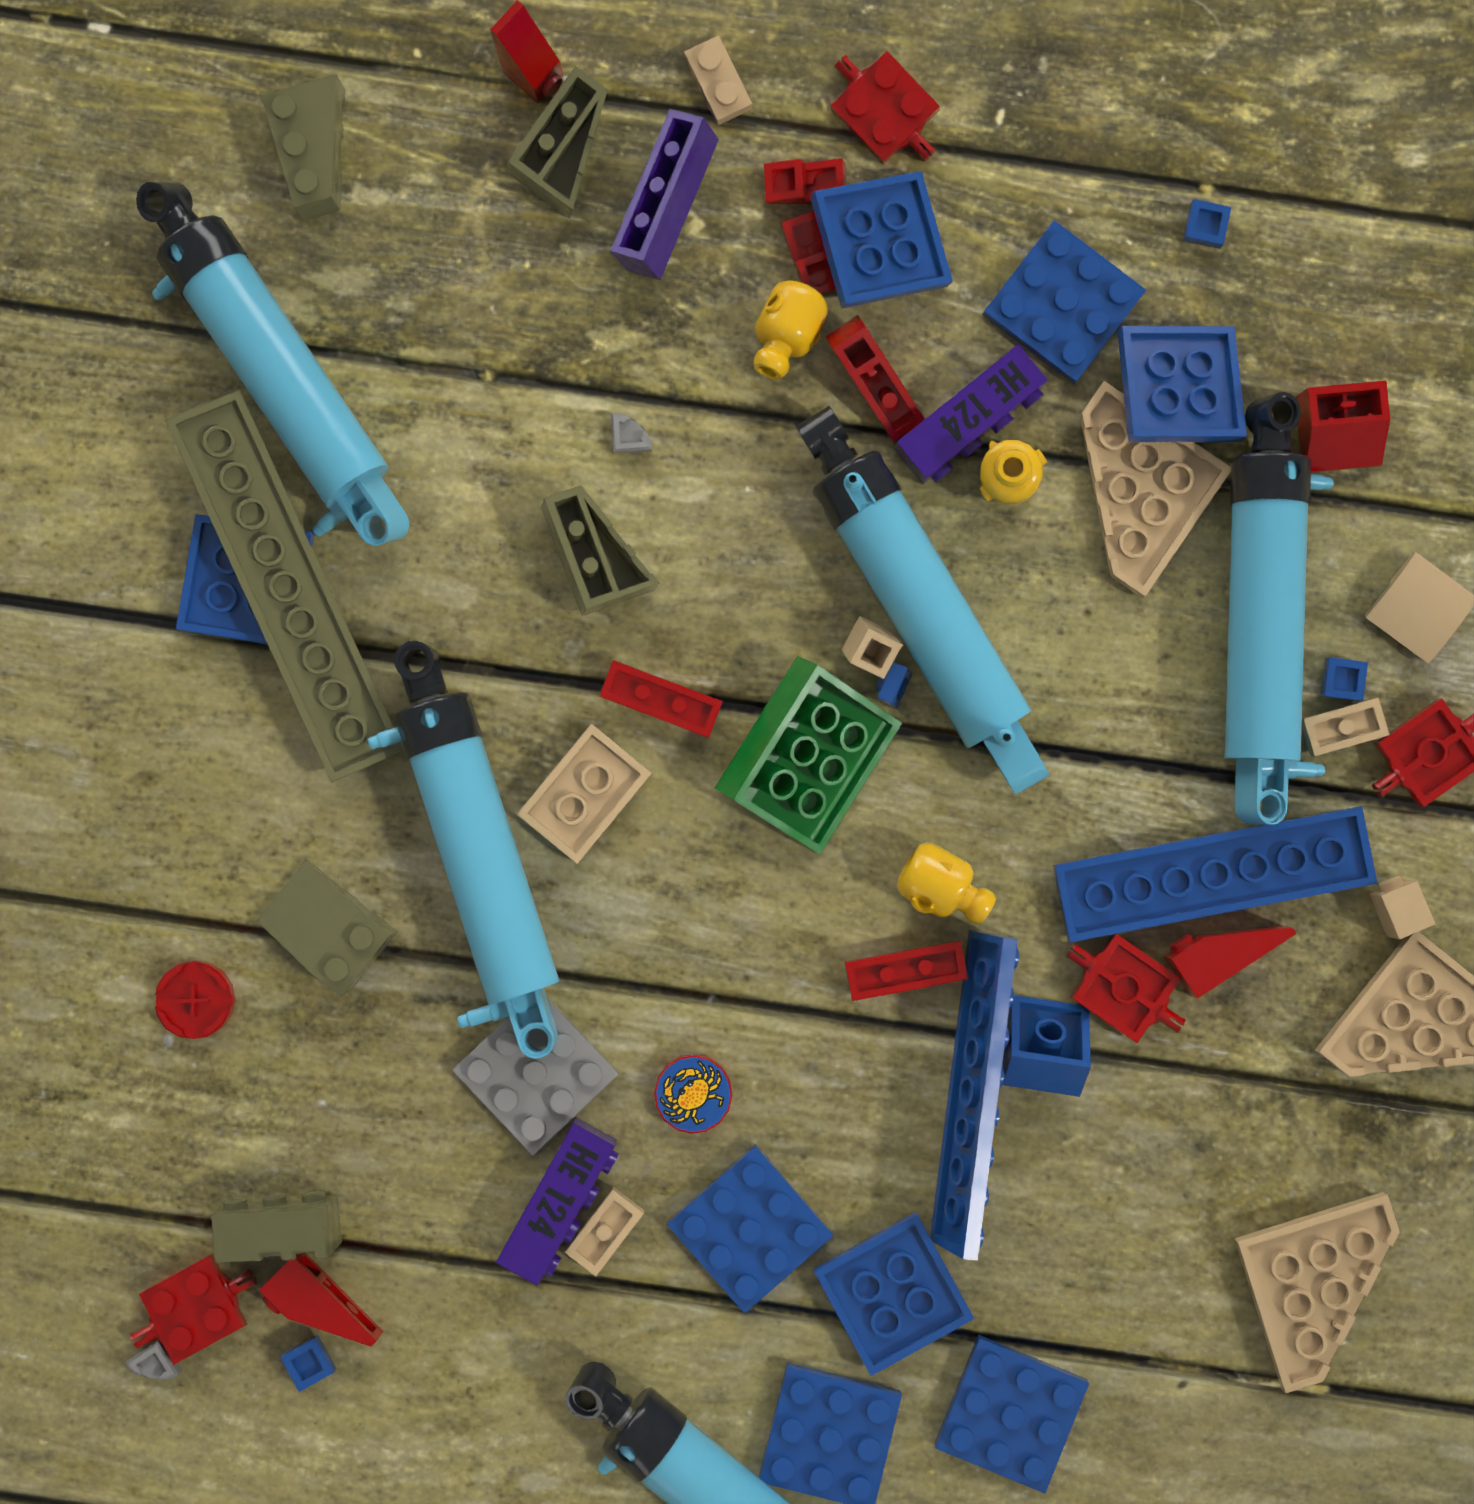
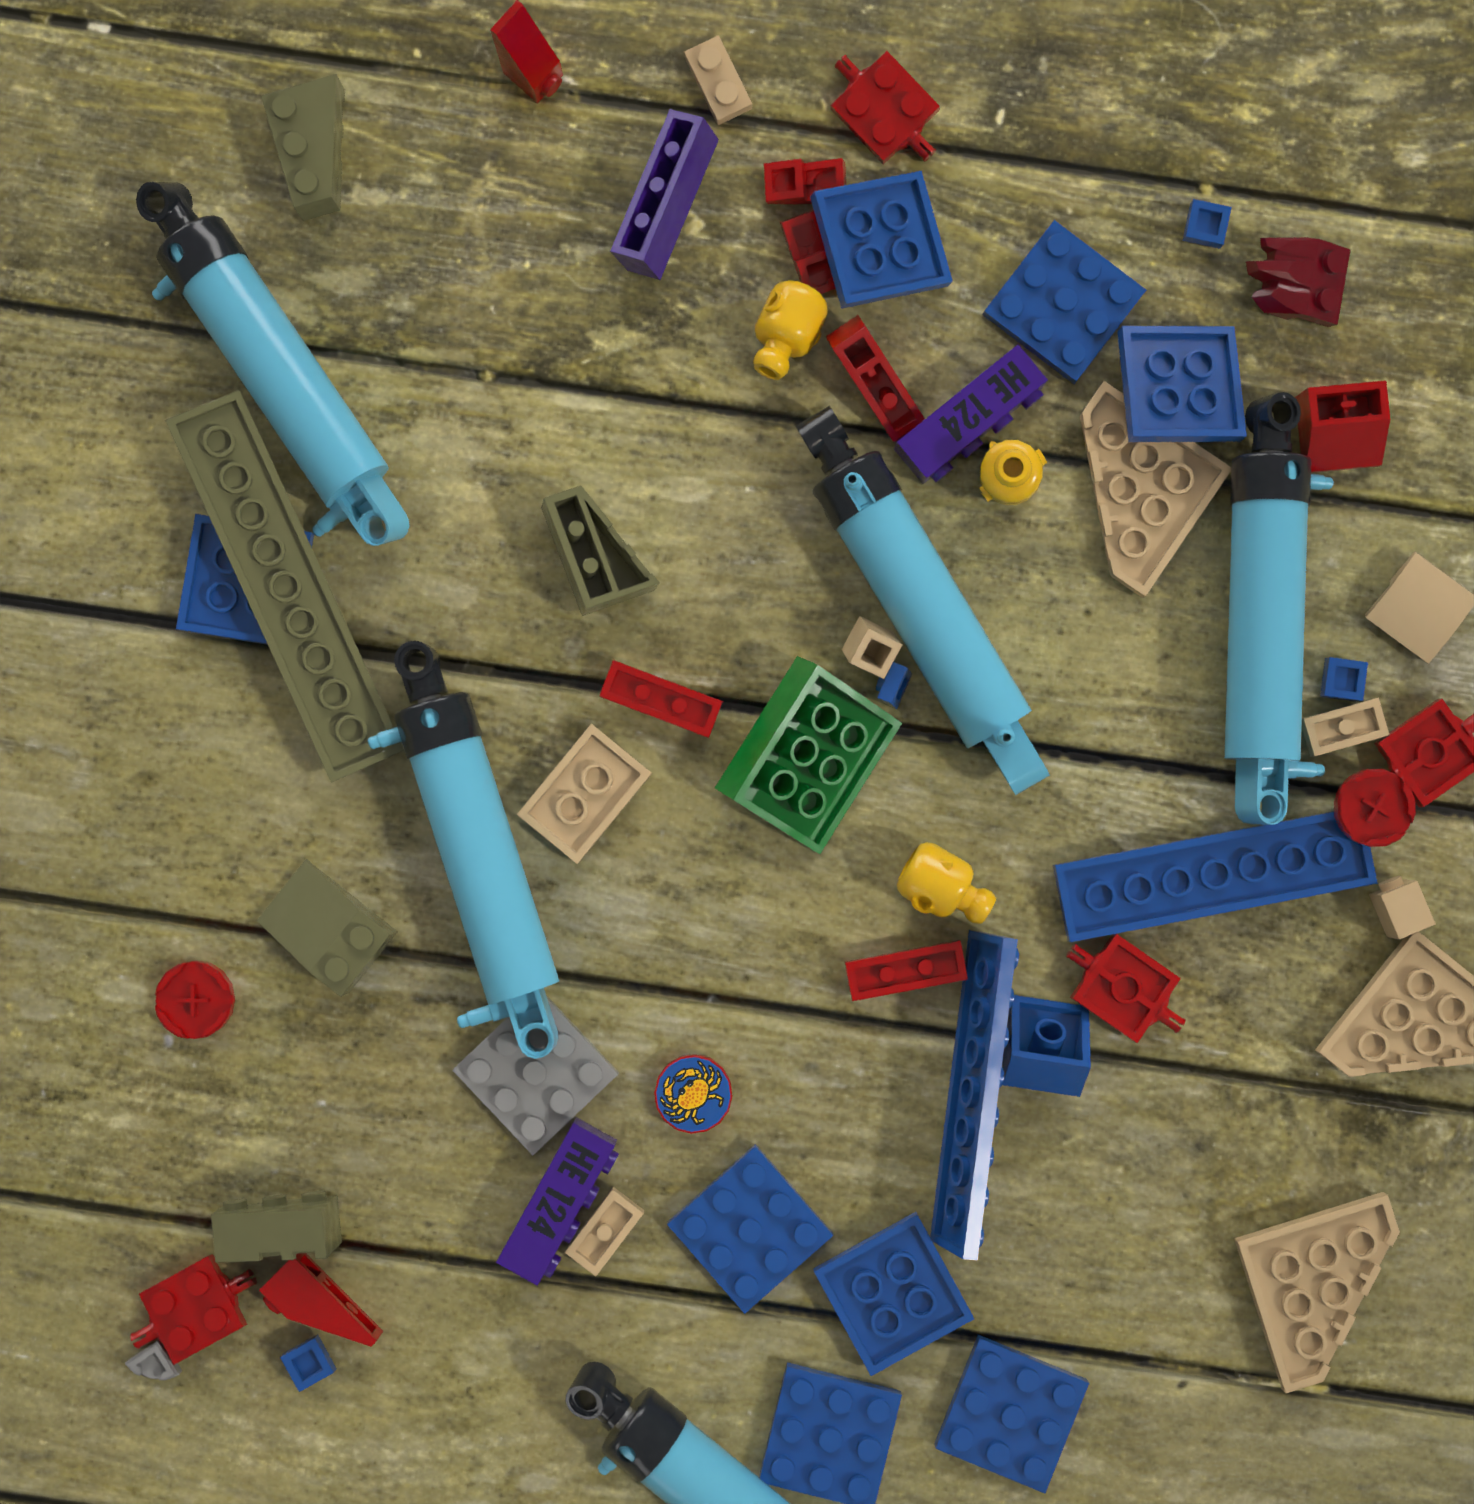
olive wedge [506,66,608,219] -> none
light grey tile [611,413,652,454] -> none
red slope [1163,925,1296,999] -> none
none -> dark red plate [1246,237,1351,327]
none -> red tile [1334,769,1416,847]

